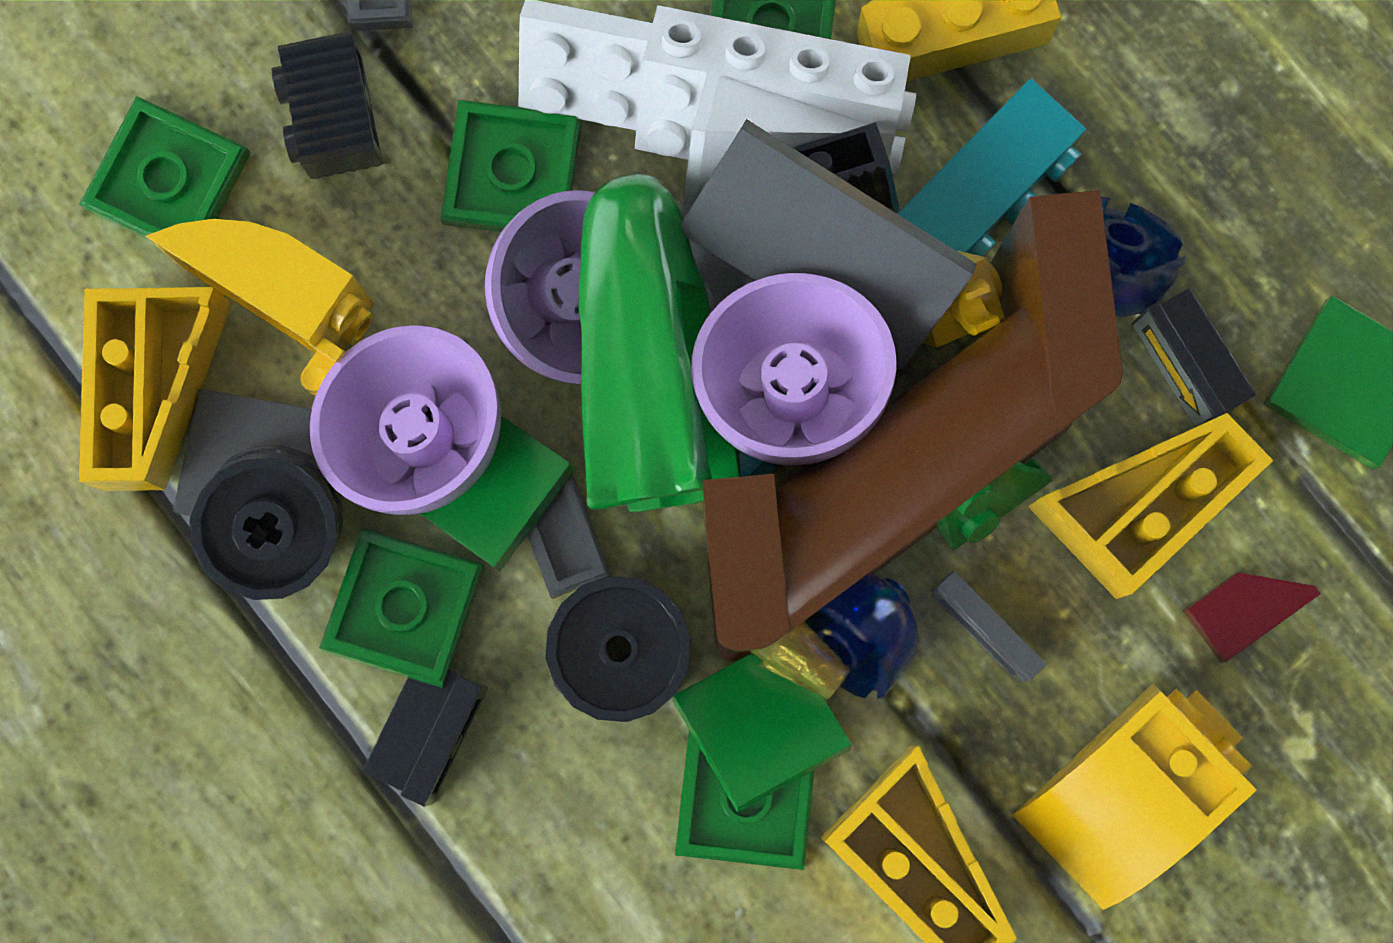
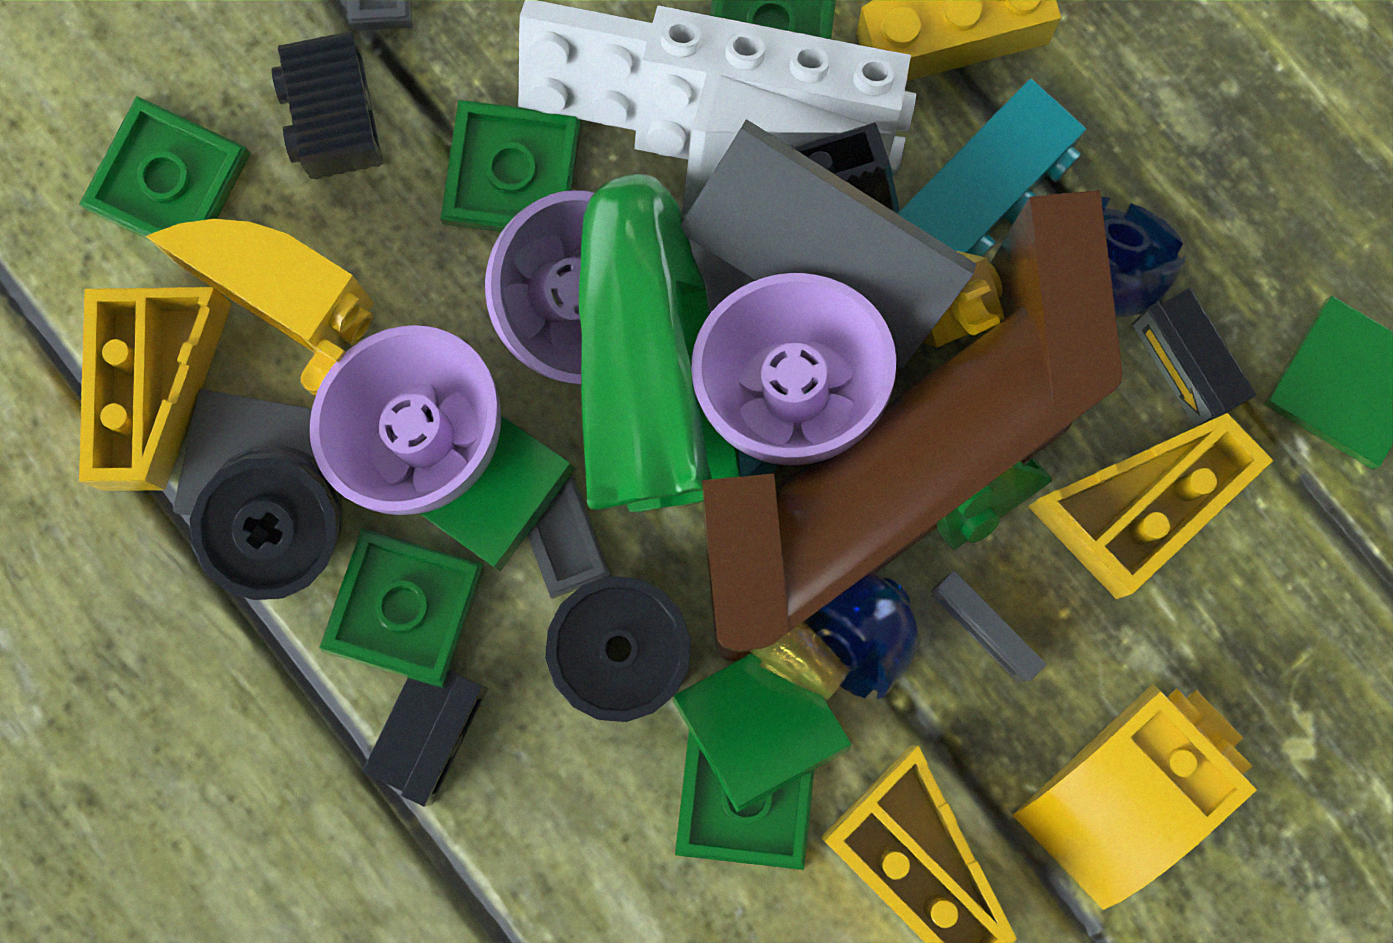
dark red tile [1182,573,1321,663] -> none

